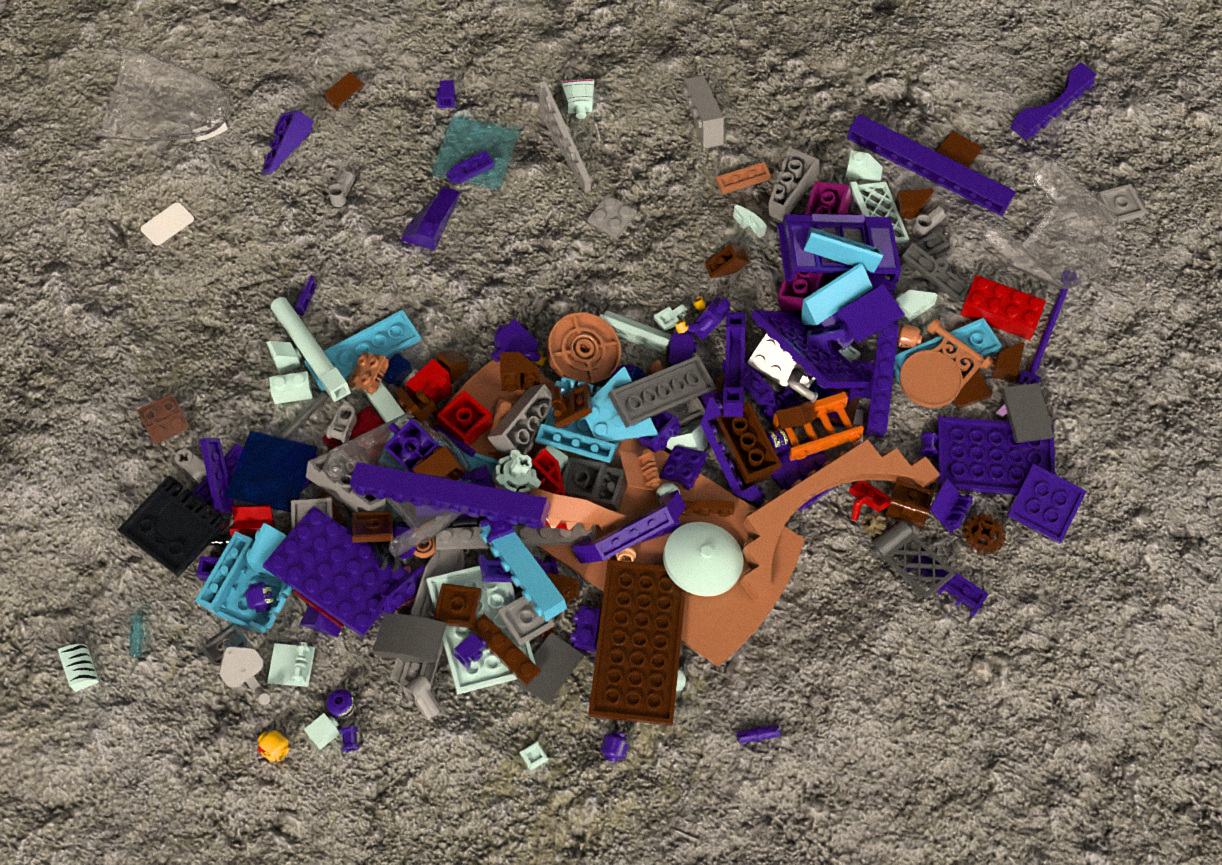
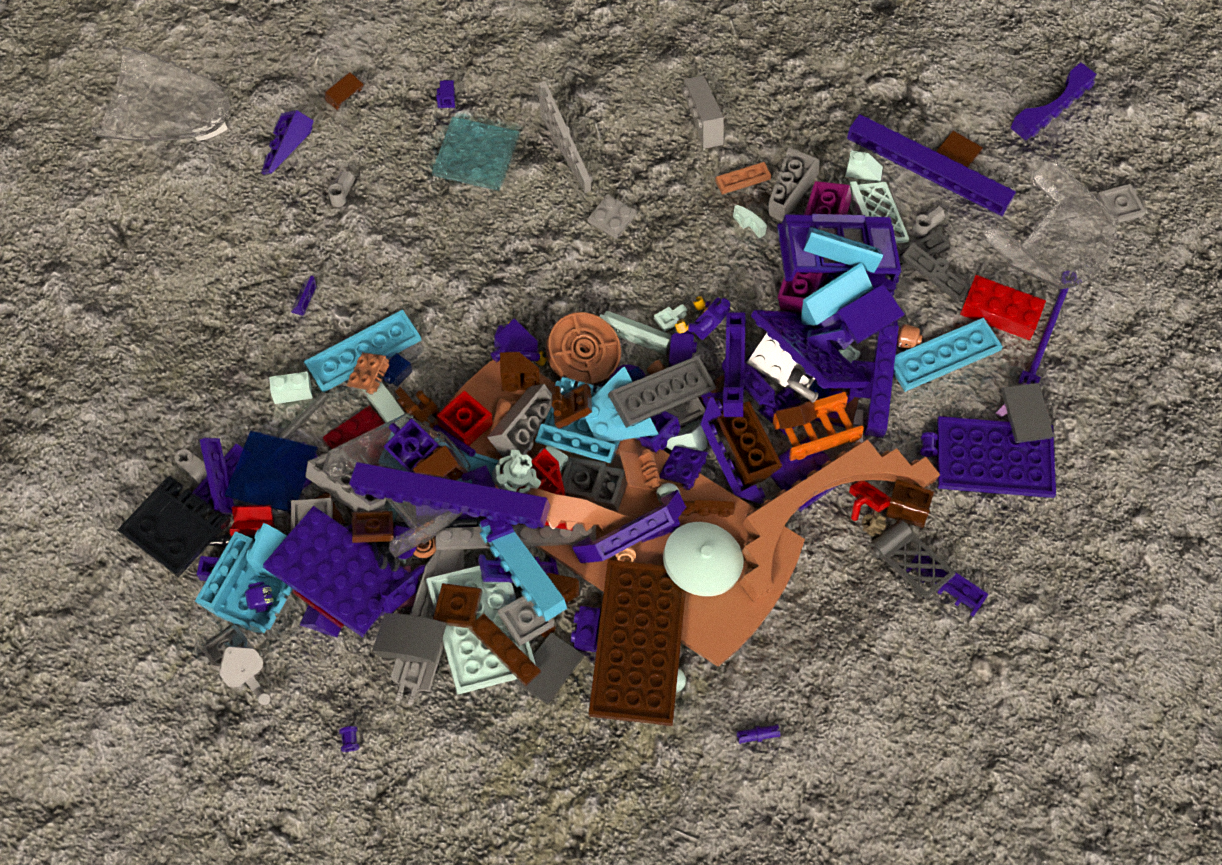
light aqua brick [57,644,100,692] -> none
clear light blue pin [128,614,145,658] -> none
reddish brown plate [137,393,190,445] -> none
white sticker [141,203,194,245] -> none
yellow head [257,730,290,762] -> none
light aqua slope [266,341,302,375] -> none
light aqua hinge [267,642,315,687] -> none
light aqua brick [271,297,351,402] -> none
light aqua brick [304,713,339,750] -> none
dark purple head [326,689,355,719] -> none
light grey piece [327,404,357,444] -> none
dark purple wedge [401,187,460,250] -> none
light grey piece [403,675,441,720] -> none
red brick [405,359,452,405] -> none
reddish brown slope [436,350,468,384] -> none
dark purple hinge [446,150,495,184] -> none
dark purple brick [454,633,487,670] -> none
light aqua tile [519,741,548,771] -> none
light aqua torso [562,79,594,119] -> none
dark purple head [600,730,630,763] -> none
reddish brown slope [705,243,750,278] -> none
dark purple head [766,429,791,455] -> none
light aqua slope [894,290,938,323] -> none
reddish brown slope [895,188,934,219] -> none
nougat piece [899,318,993,408] -> none
dark purple hinge [929,478,973,533] -> none
reddish brown tile [953,364,992,409] -> none
reddish brown gear [962,513,1006,556] -> none
reddish brown slope [990,342,1025,383] -> none
dark purple plate [1006,464,1087,544] -> none

